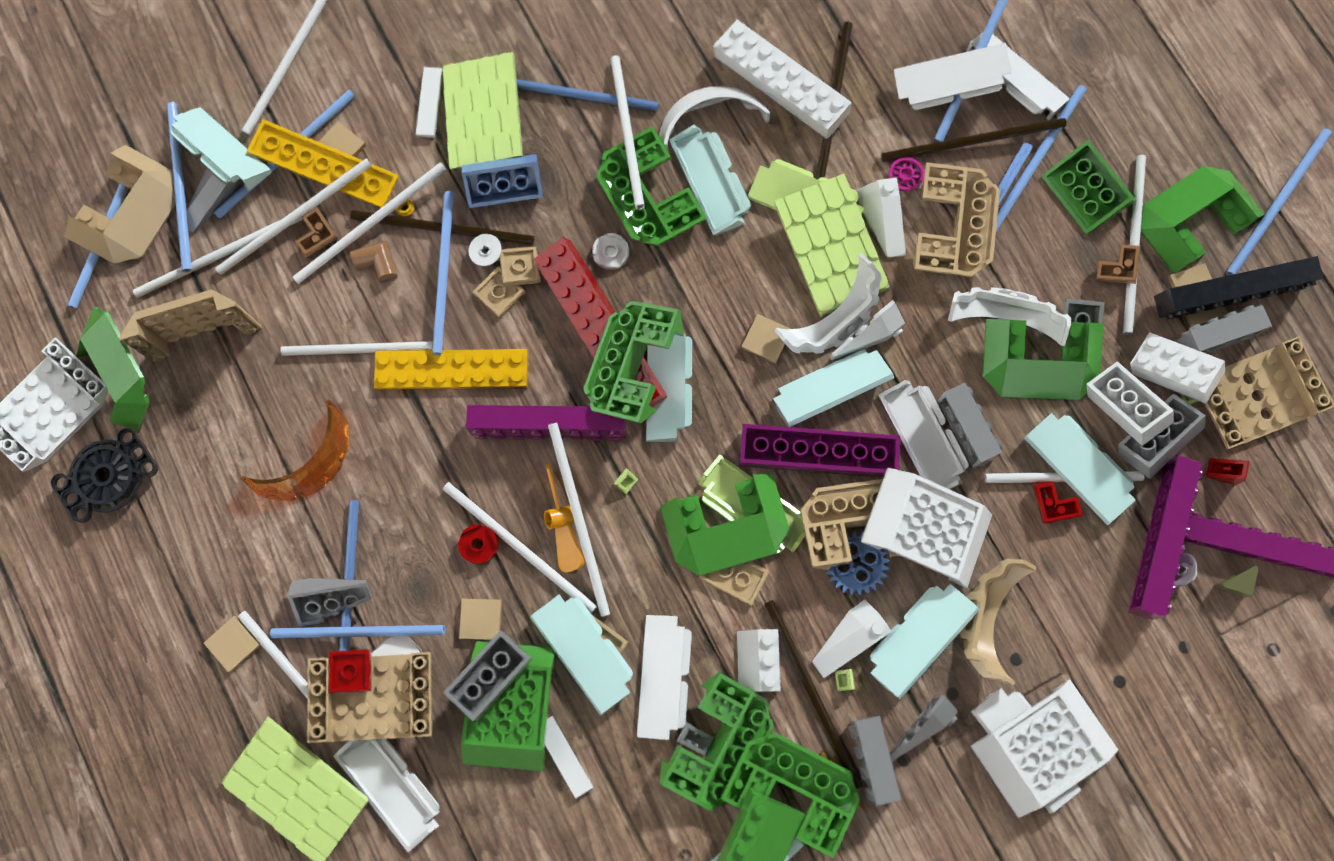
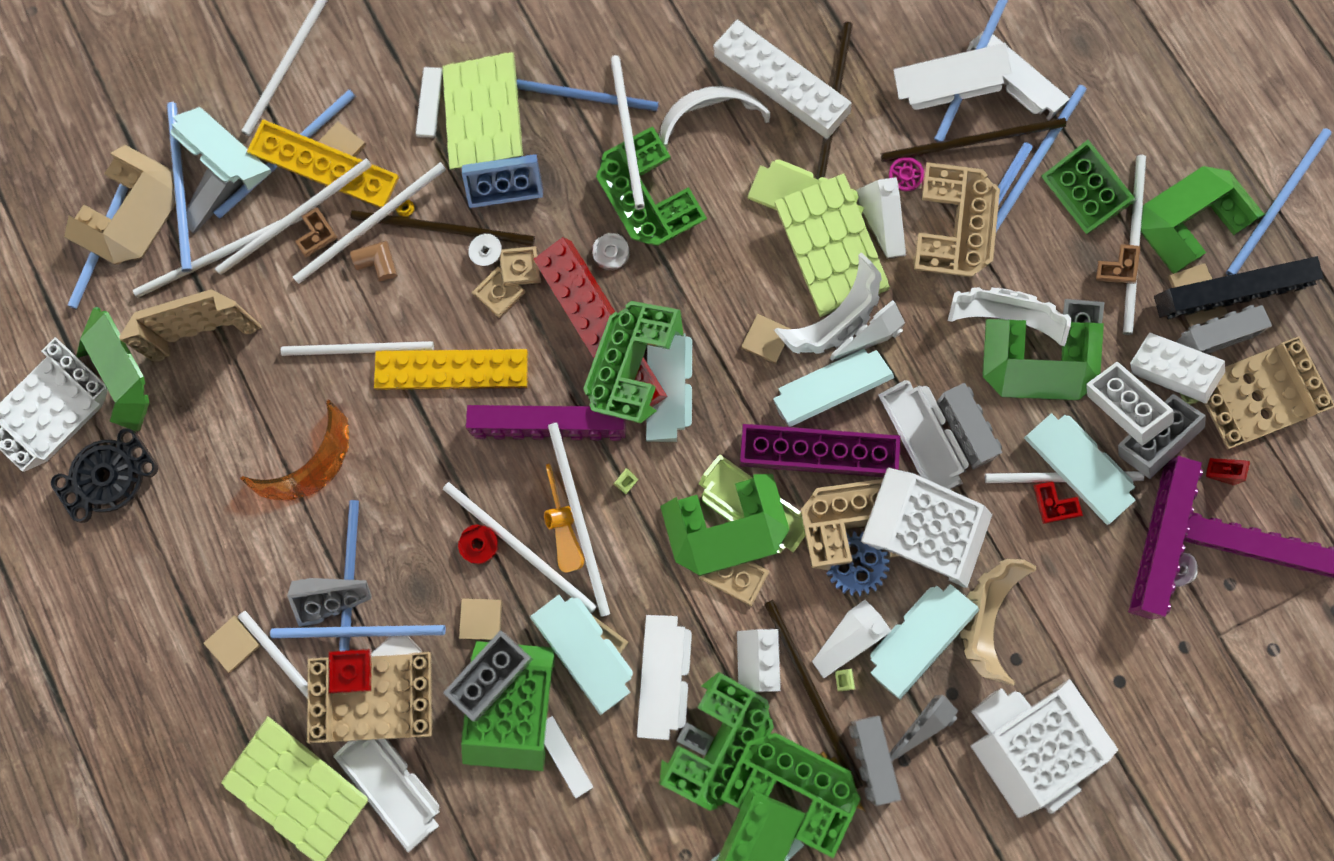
light blue piece [432,191,454,355] -> none
light aqua slope [669,125,751,236] -> none
olive slope [1214,565,1259,598] -> none

